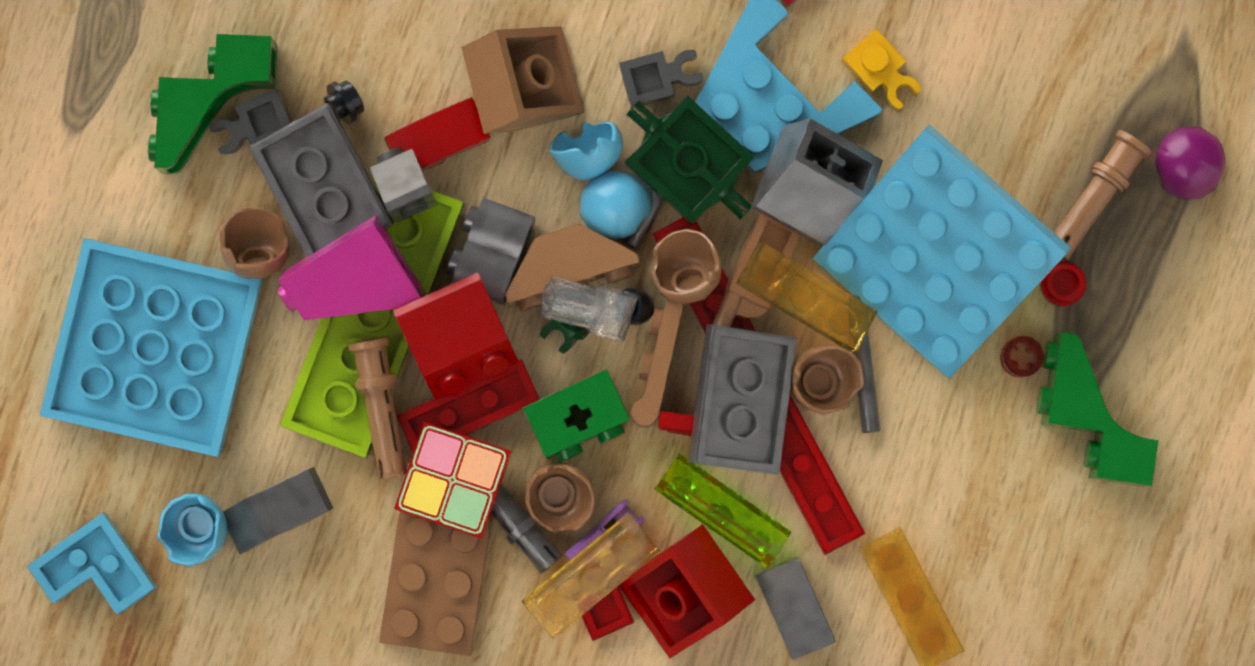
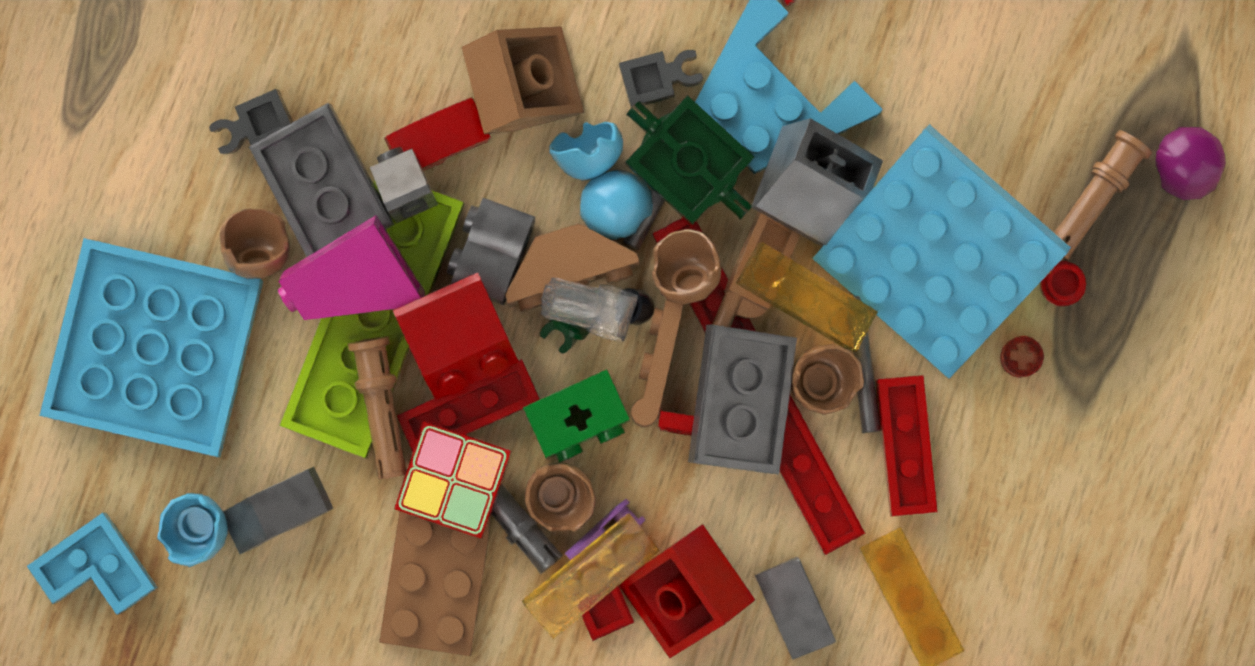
green arch [148,34,277,174] -> none
black plate [324,80,364,125] -> none
clear neon green plate [654,453,792,569] -> none
yellow plate [841,28,922,112] -> none
green arch [1036,332,1159,487] -> none
none -> red plate [876,375,938,517]

